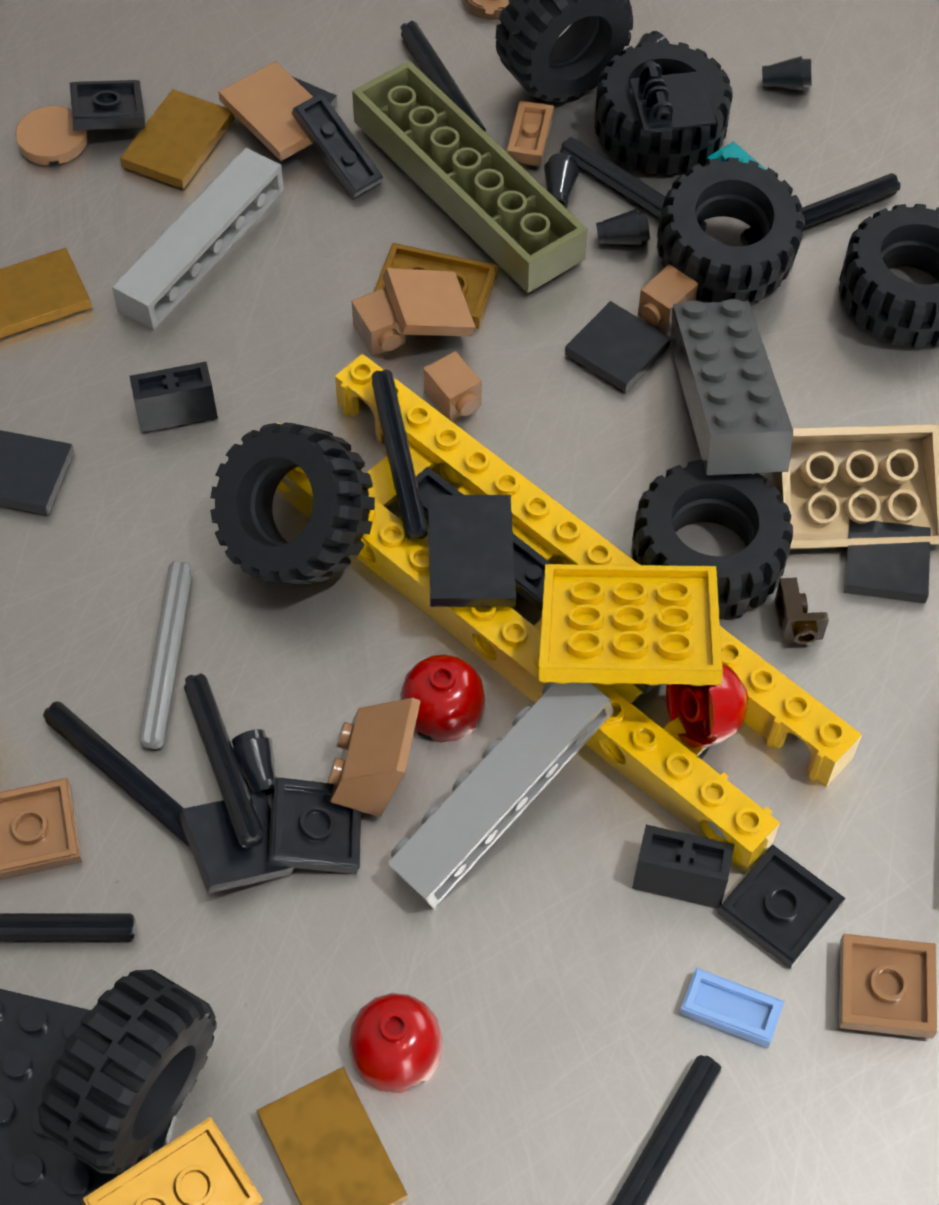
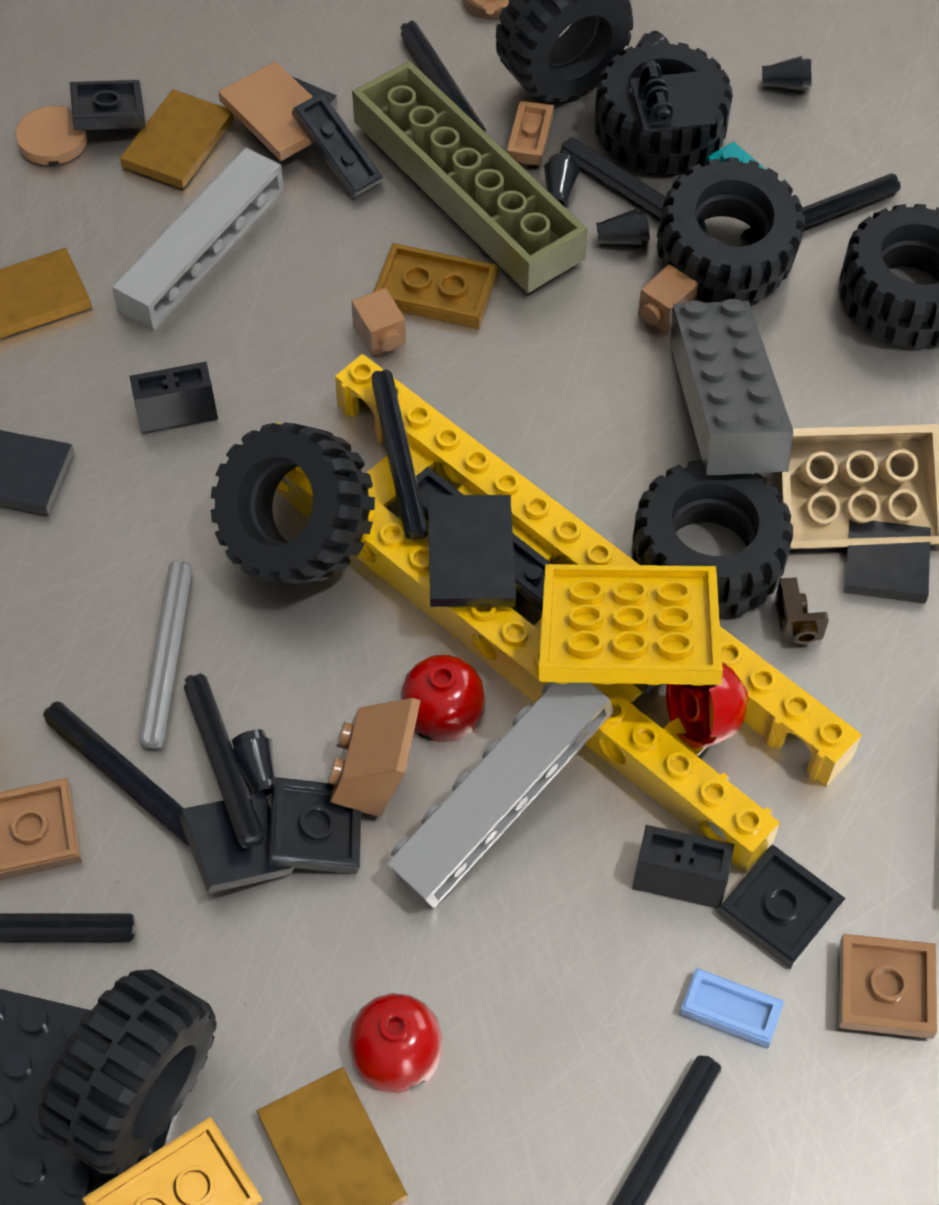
medium nougat tile [382,268,476,336] -> none
medium nougat brick [423,351,482,421] -> none
black tile [565,301,671,393] -> none

